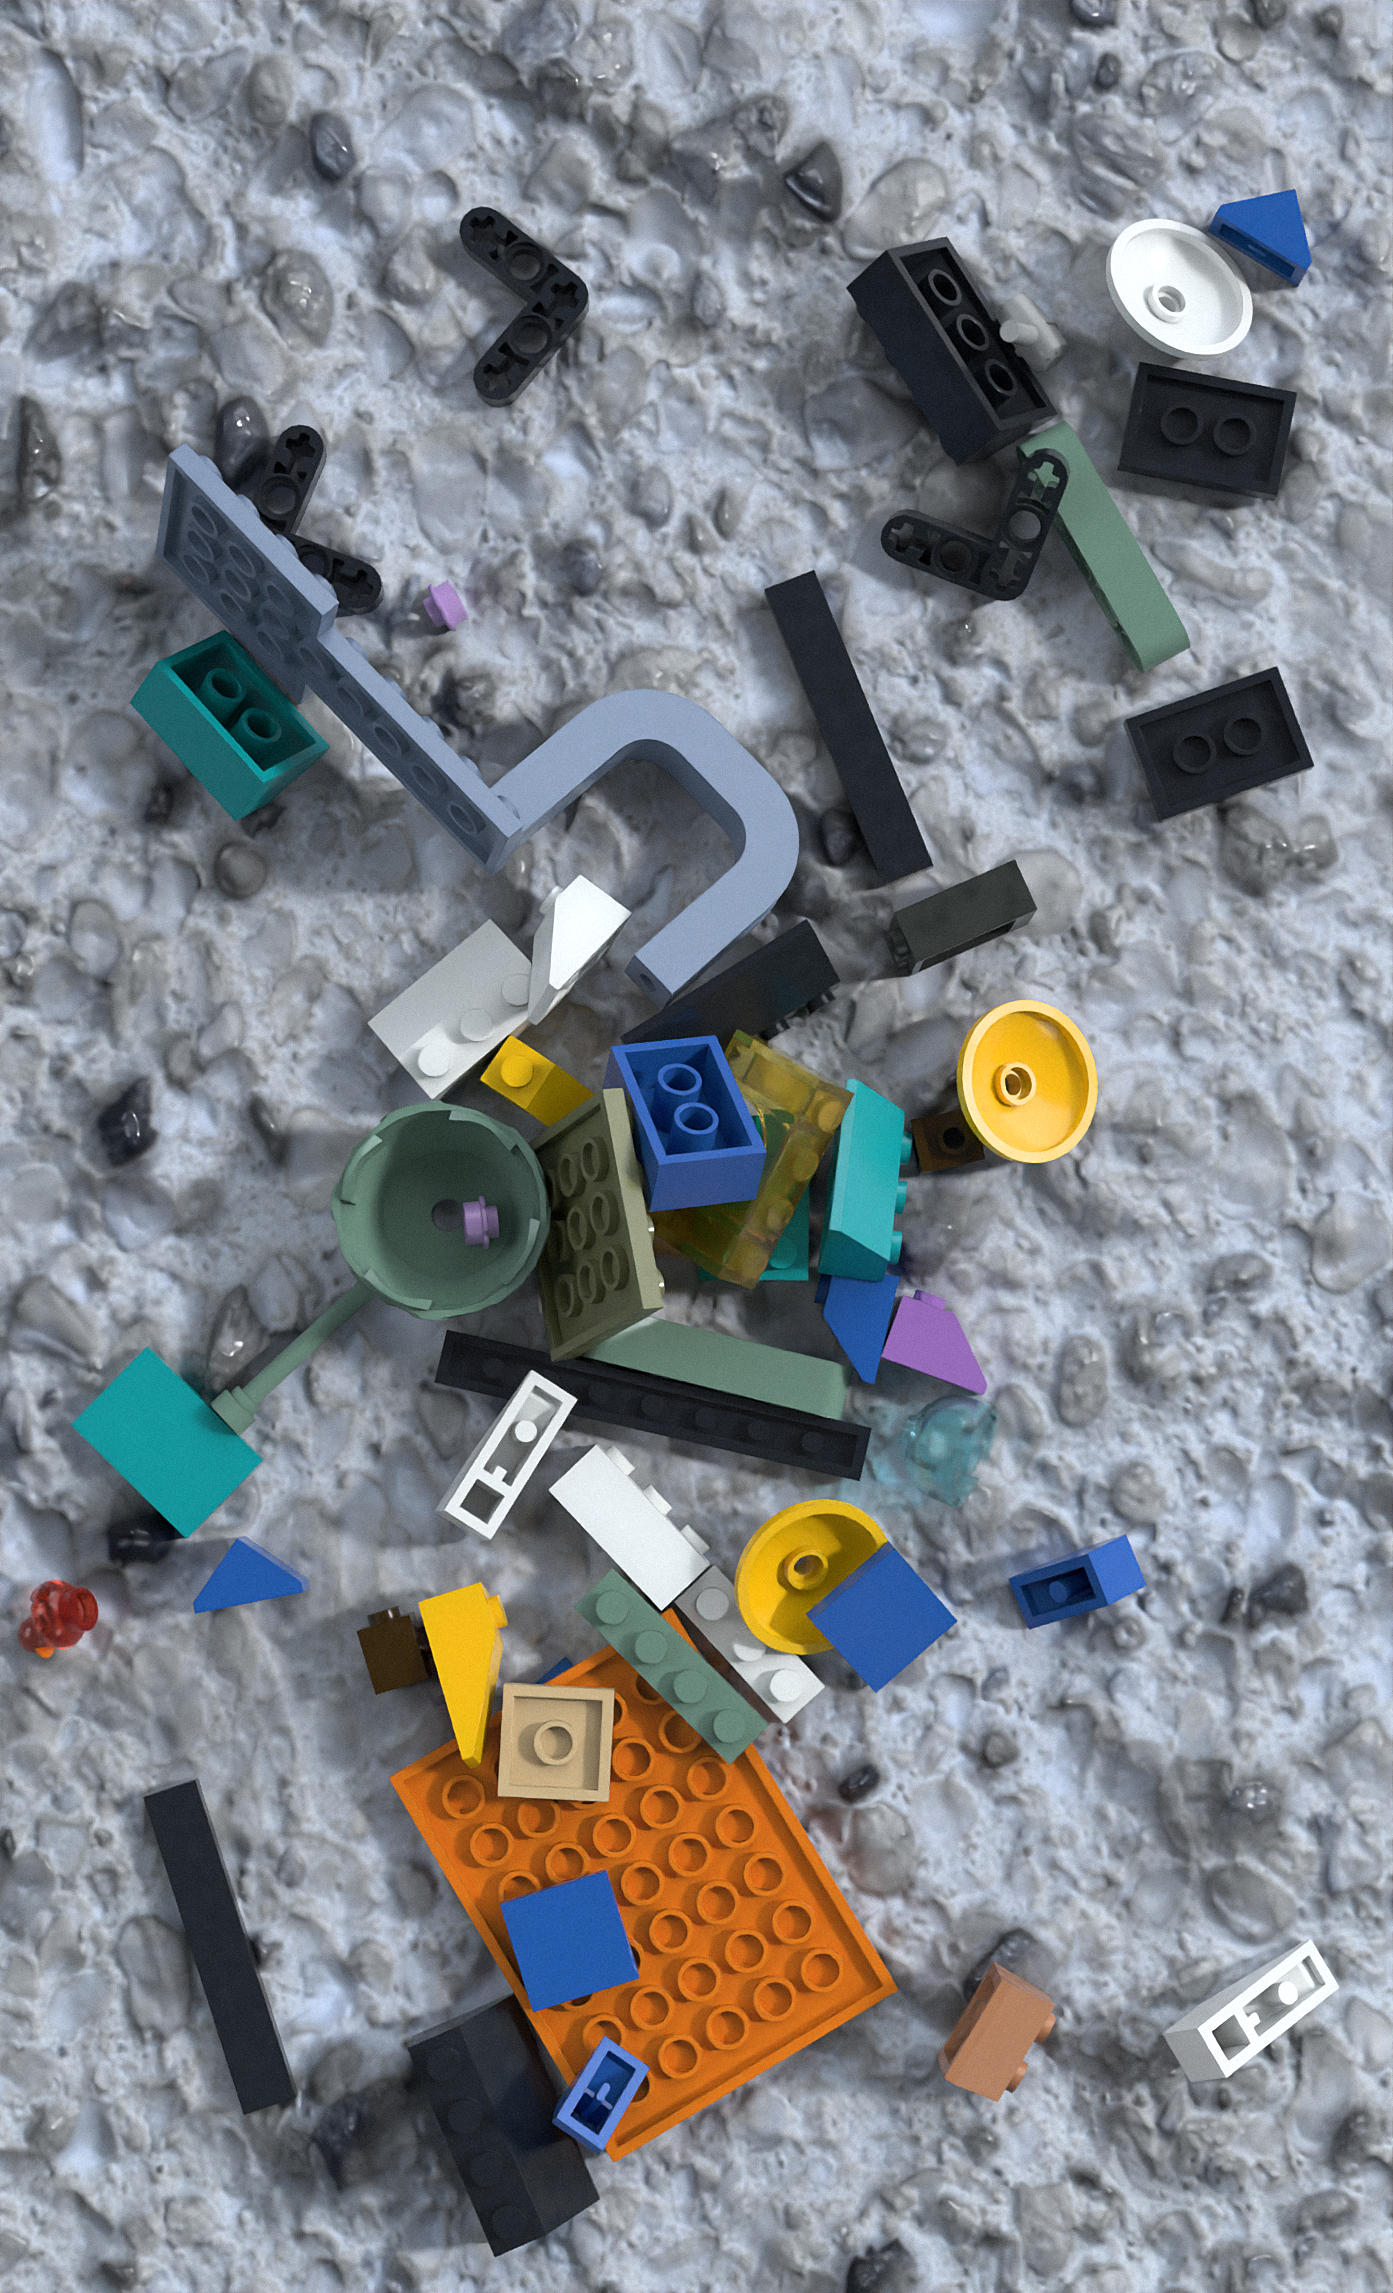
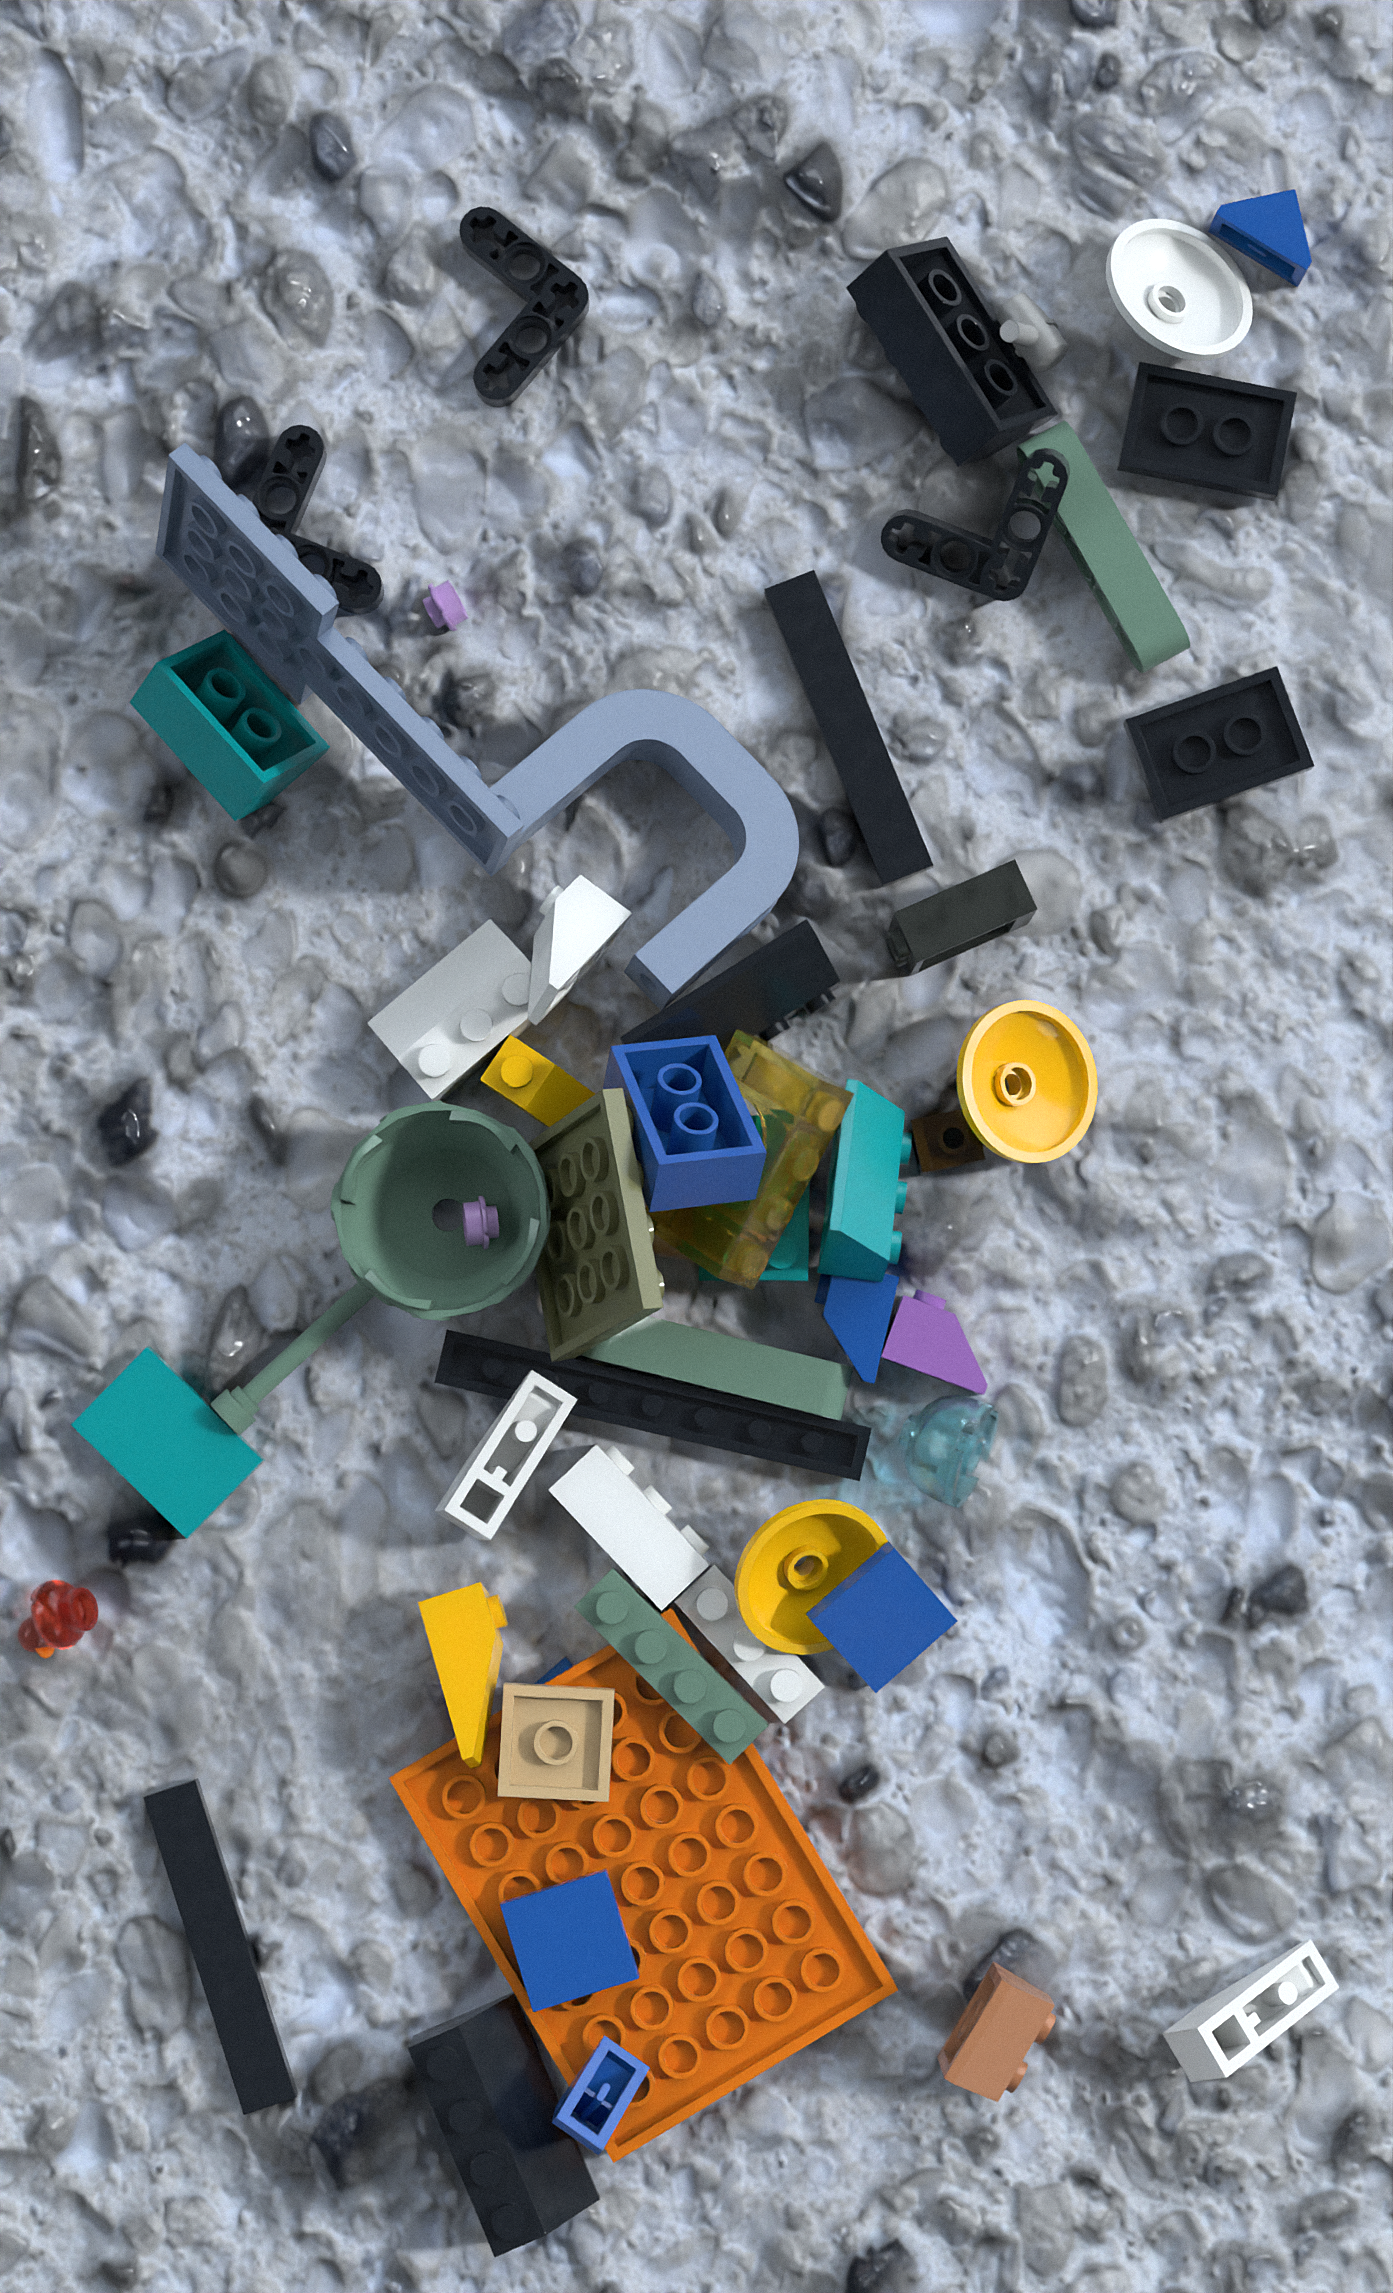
blue slope [193,1536,310,1614] -> none
dark brown brick [357,1606,433,1695] -> none
blue slope [1009,1534,1147,1630] -> none

